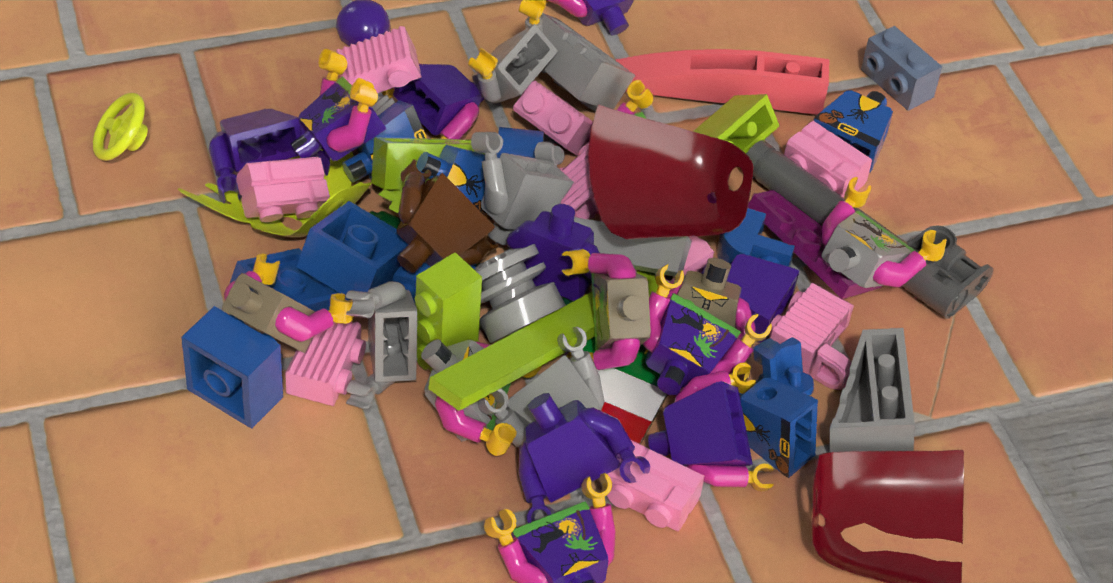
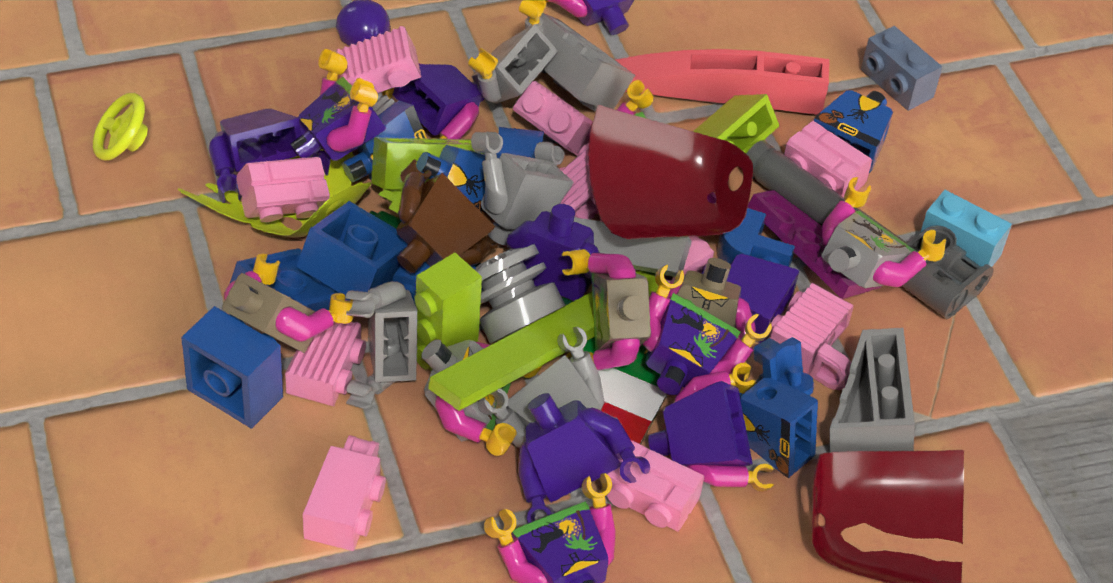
none -> bright pink brick [303,435,386,551]
none -> medium azure brick [920,189,1012,267]

